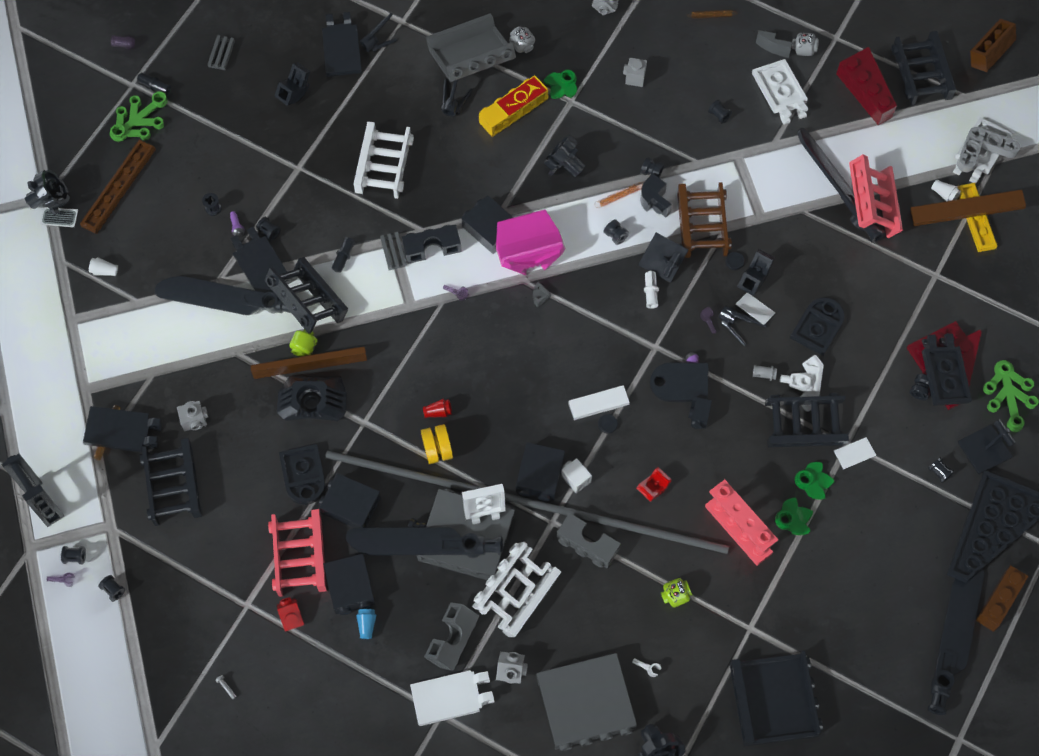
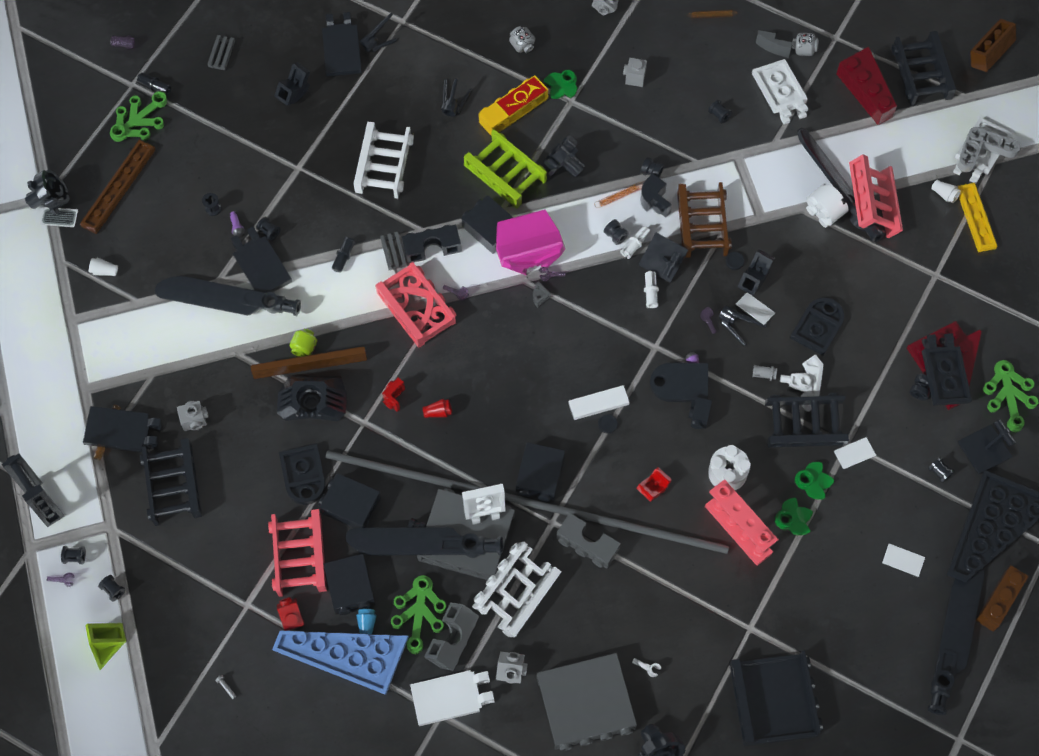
black fence [264,257,348,334] -> none
yellow wheel [421,424,453,464] -> none
dark grey panel [426,13,516,82] -> none
white brick [561,458,592,494] -> none
lime head [661,578,692,607] -> none
reddish brown tile [910,190,1026,226] -> none
none -> lime slope [85,623,126,670]
none -> medium blue wing [272,631,409,695]
none -> coral fence [375,262,457,348]
none -> red bracket [382,377,405,411]
none -> bright green plant [391,575,446,654]
none -> lime fence [464,129,547,209]
none -> clear purple hand [539,267,566,281]
none -> white axle [620,226,651,259]
none -> white brick [709,445,750,490]
none -> white brick [806,183,848,228]
none -> white sticker [882,544,925,577]

